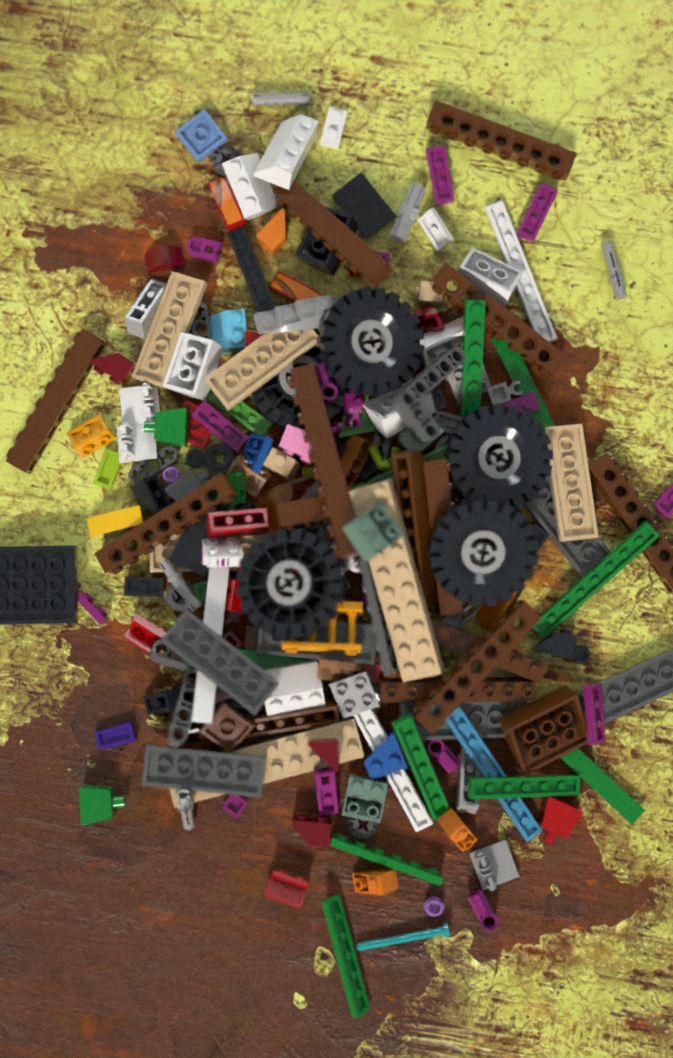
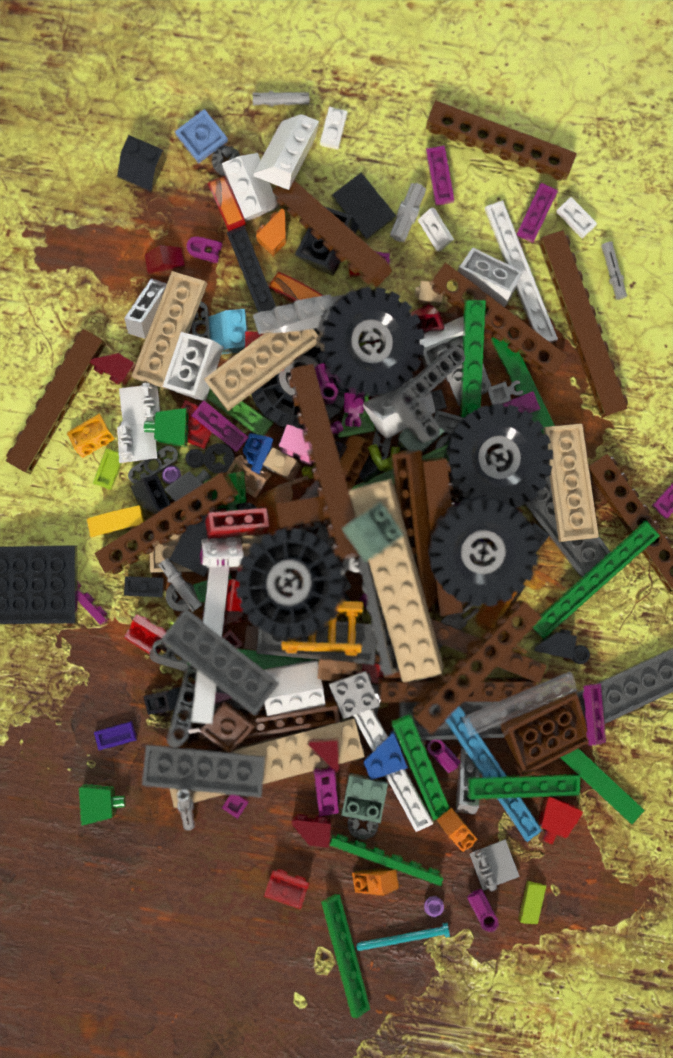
none -> black slope [117,135,167,192]
none -> clear tile [462,672,578,737]
none -> lime slope [518,881,546,924]
none -> reddish brown brick [538,230,628,419]
none -> white plate [556,197,597,239]

